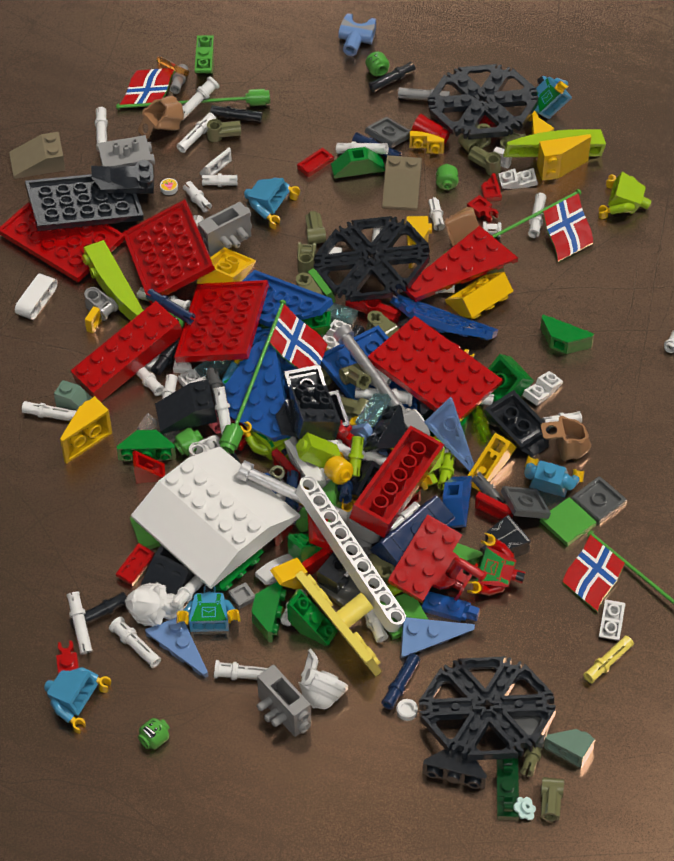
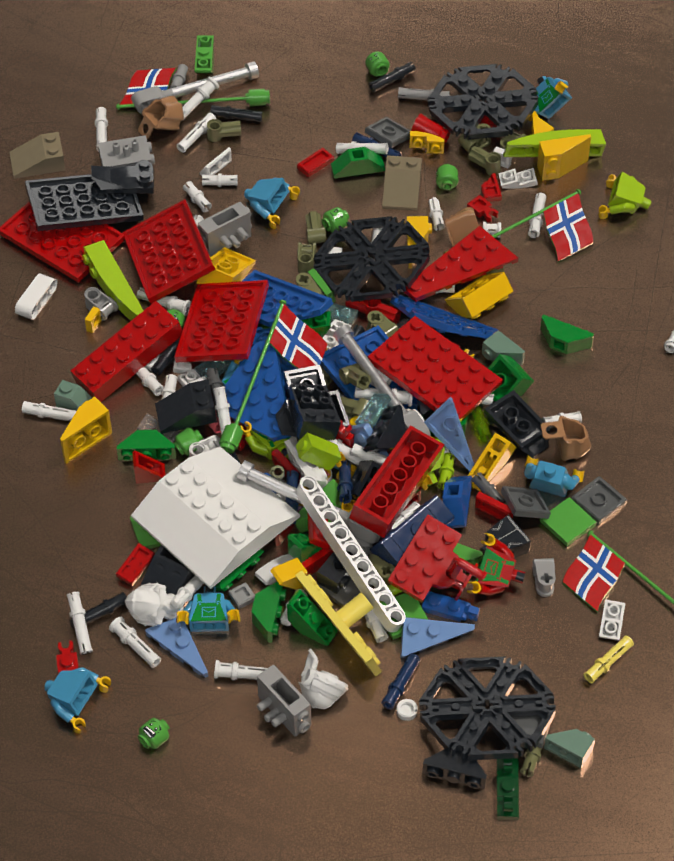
dark blue pin [146,289,196,325] -> none
clear orange bar [156,56,189,77] -> none
tile [160,178,178,195] -> none
yellow head [324,456,353,485] -> none
medium blue connector [339,13,376,56] -> none
lime pin [348,436,365,477] -> none
light aqua plant [513,797,536,820] -> none
white slope [522,371,563,406] -> none
olive piece [541,777,564,822] -> none
none -> piece [131,61,259,114]
none -> bright green head [322,207,349,233]
none -> sand green slope [482,330,525,365]
none -> light grey piece [533,558,556,597]

